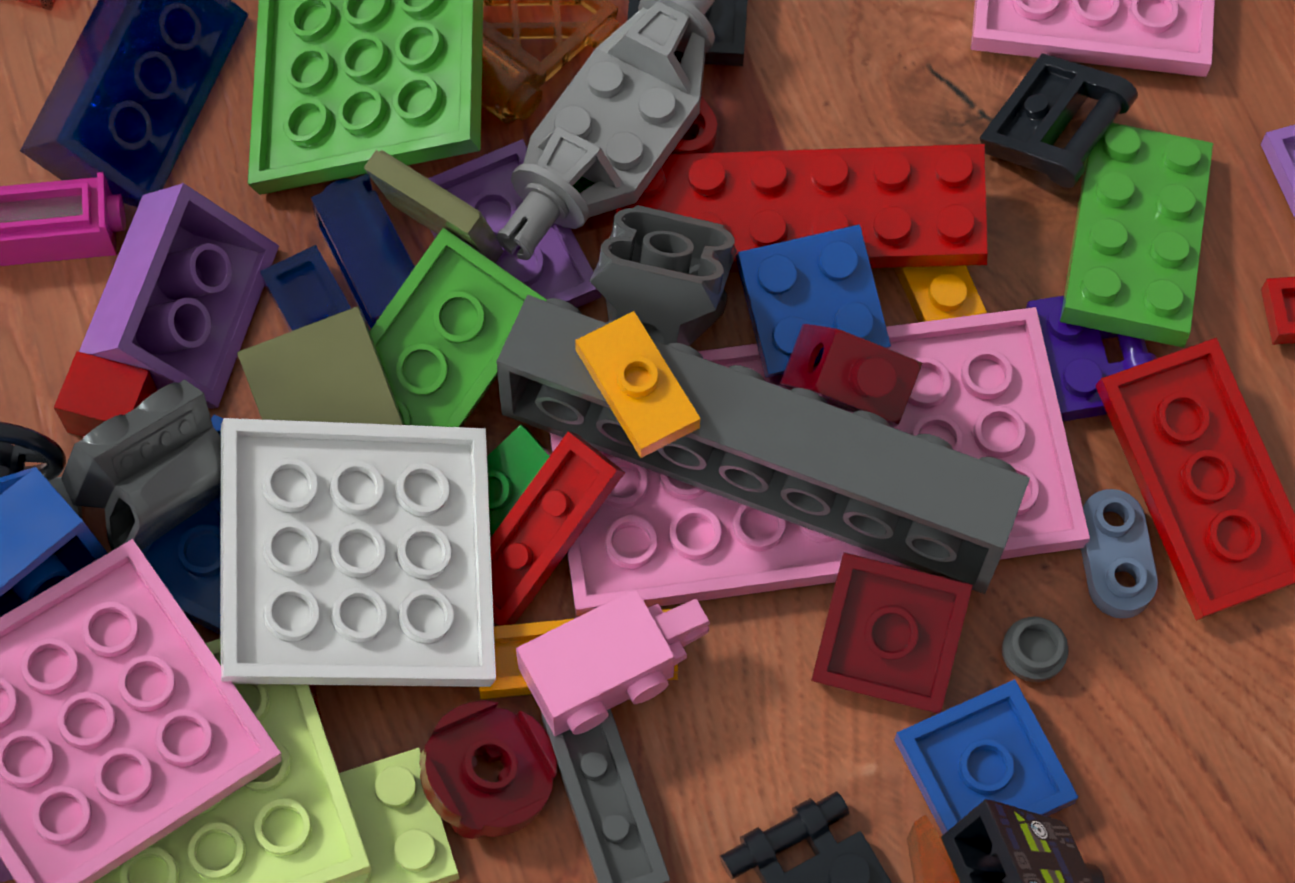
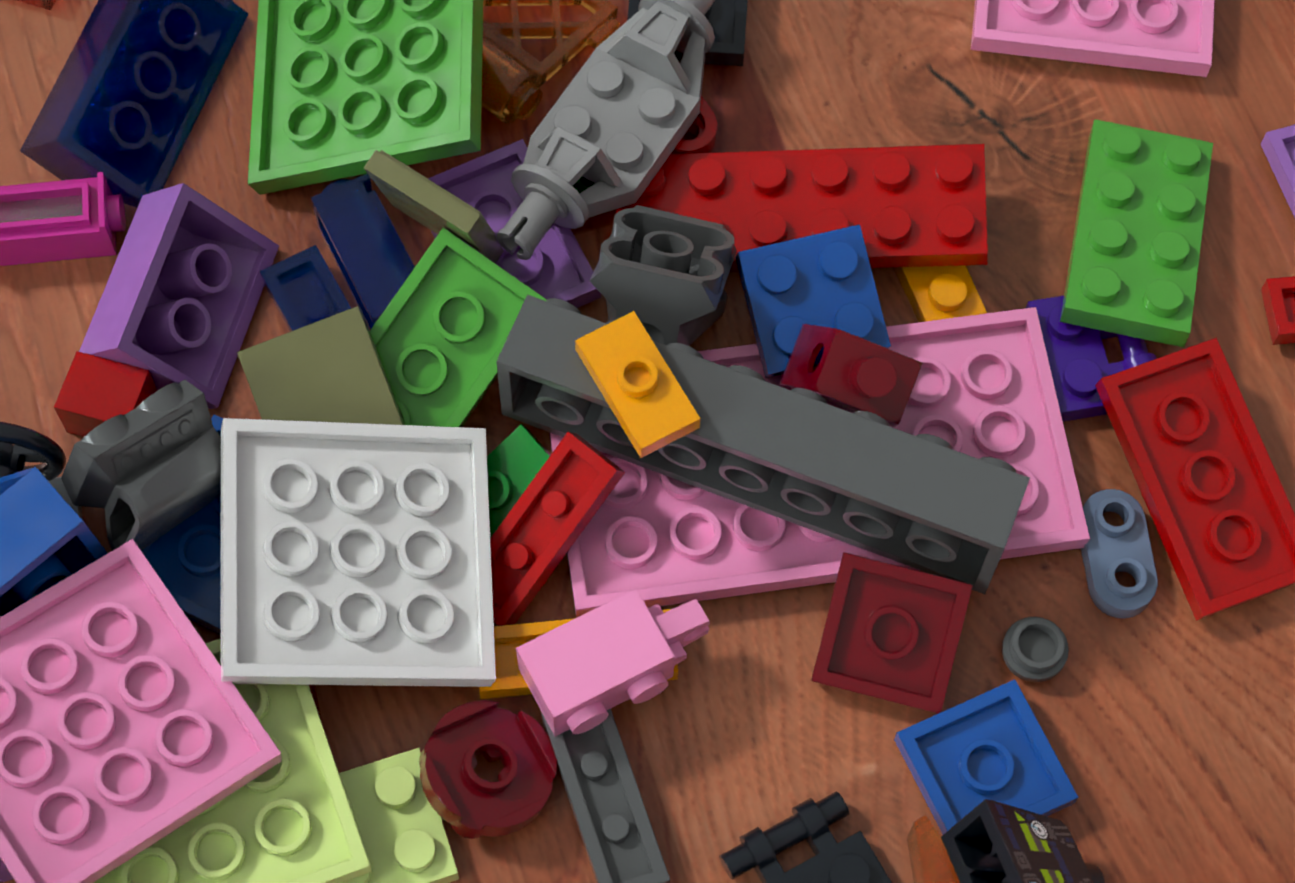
black plate [979,53,1138,188] -> none

